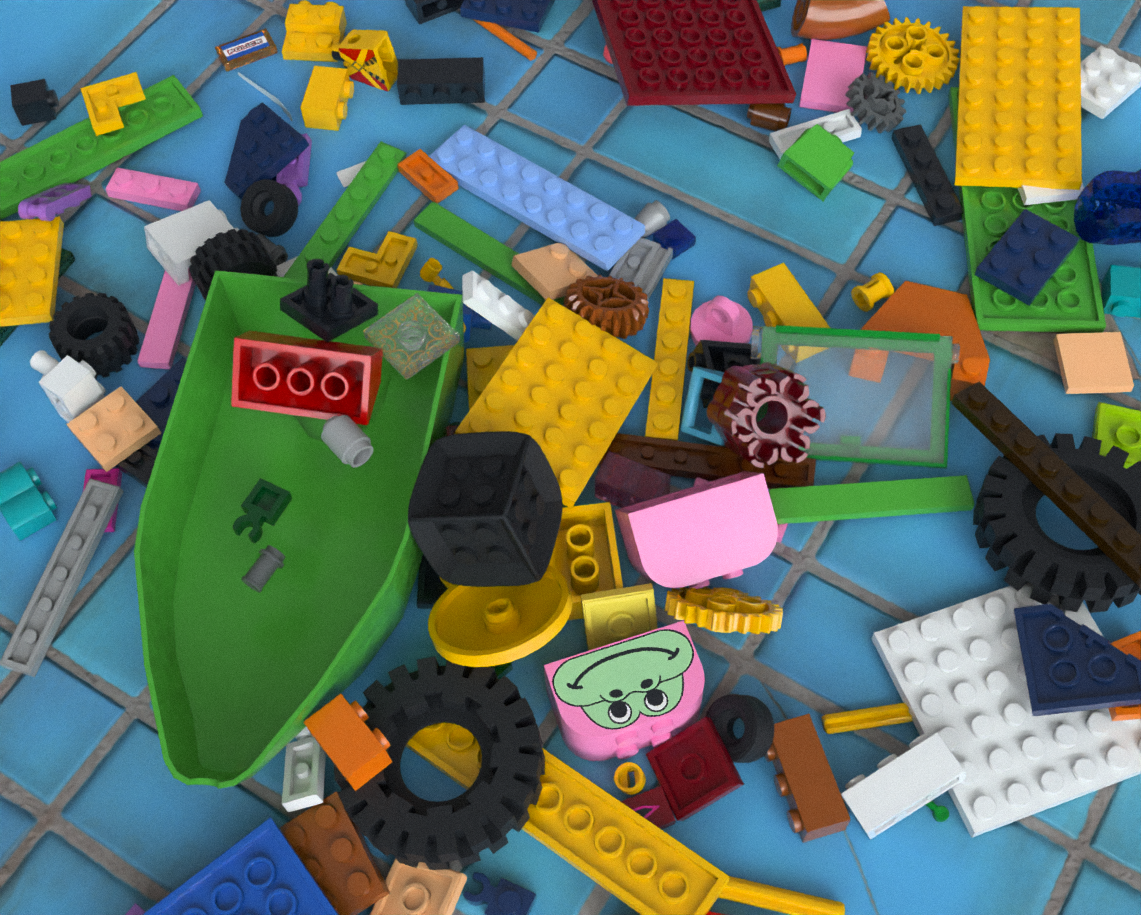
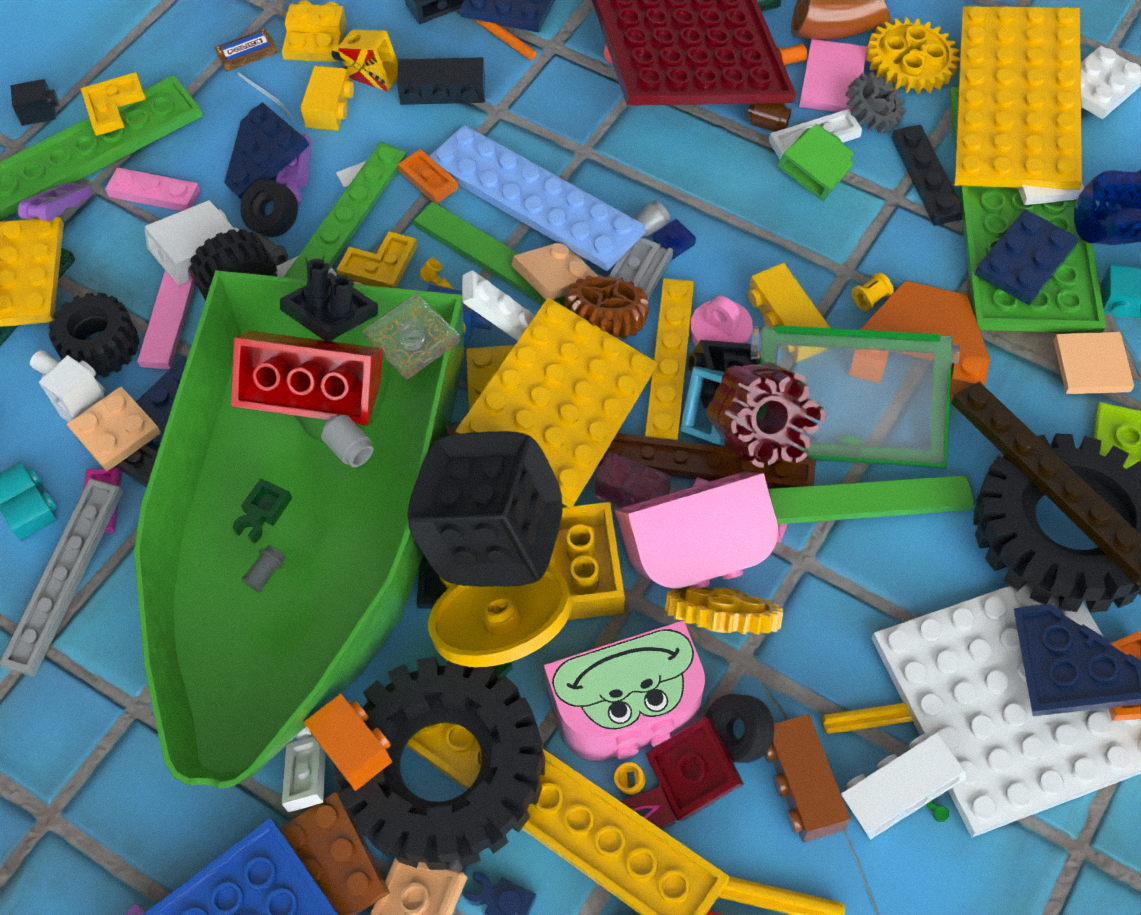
light yellow tile [581,583,658,651] -> none

